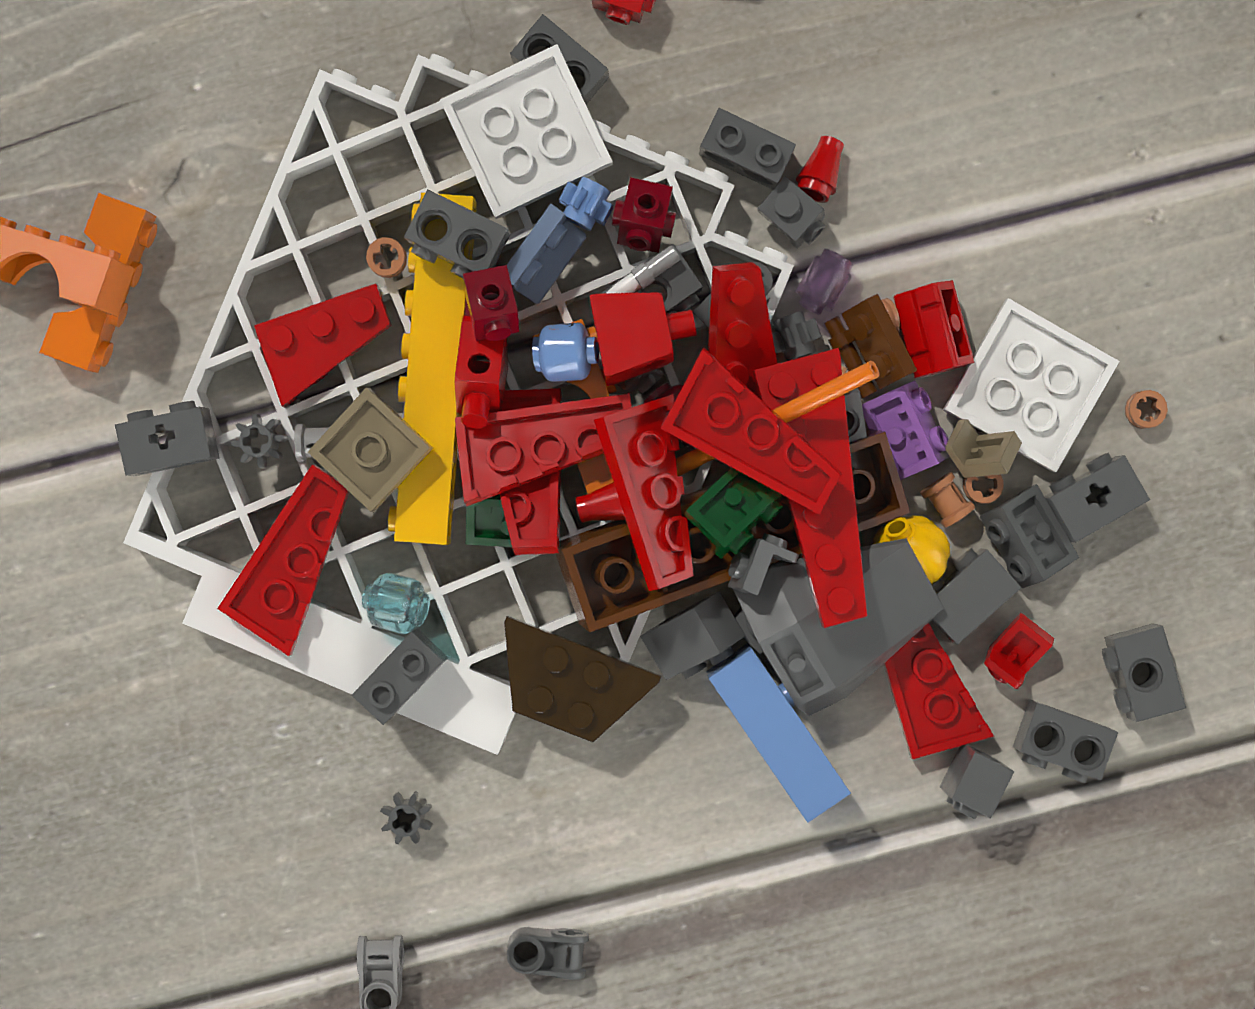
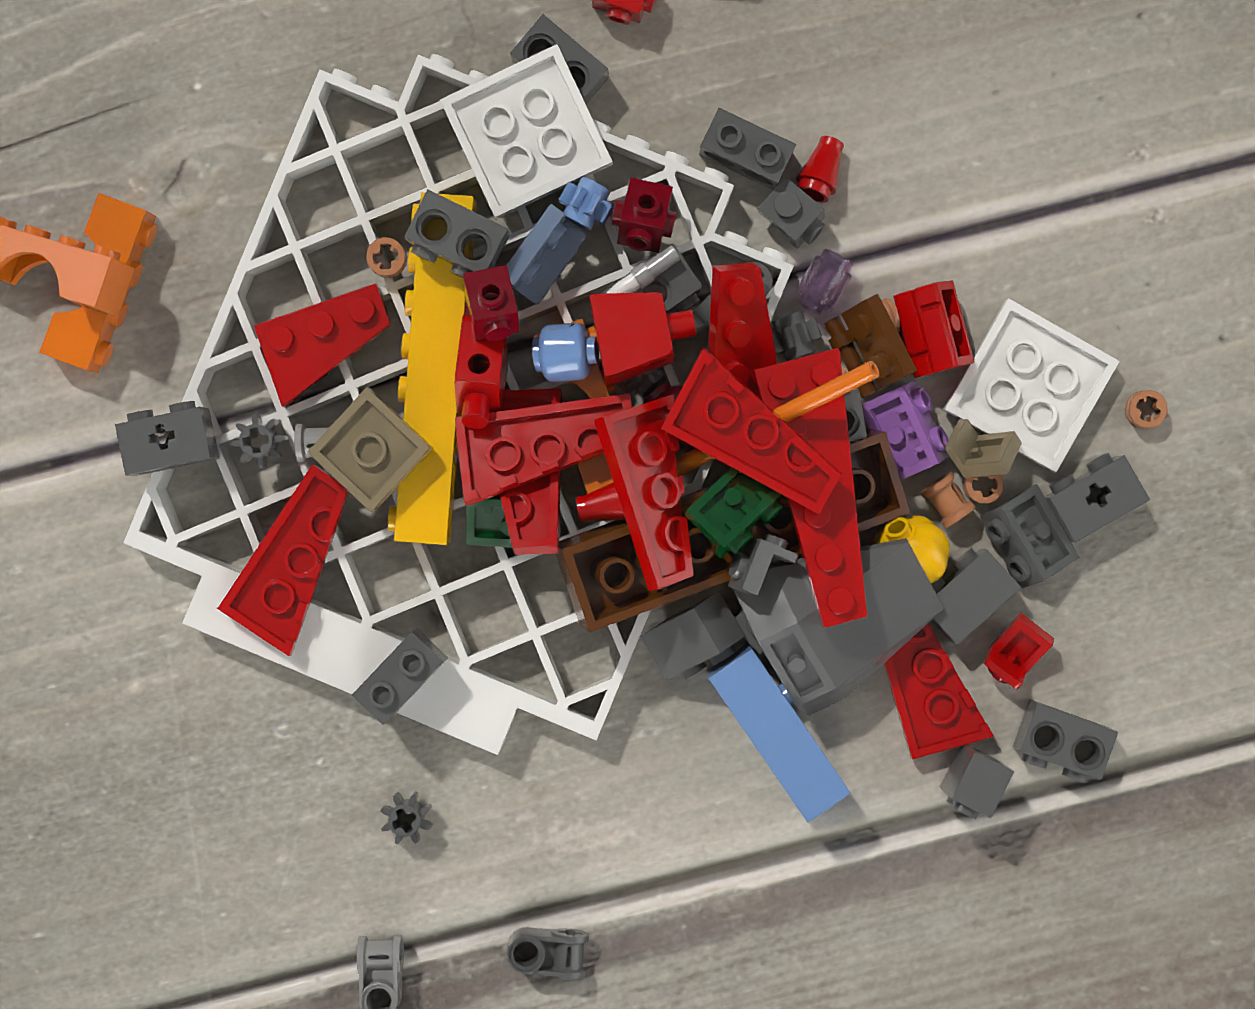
clear light blue head [362,573,430,634] -> none
dark brown wing [504,616,662,743] -> none
dark grey brick [1102,623,1186,722] -> none

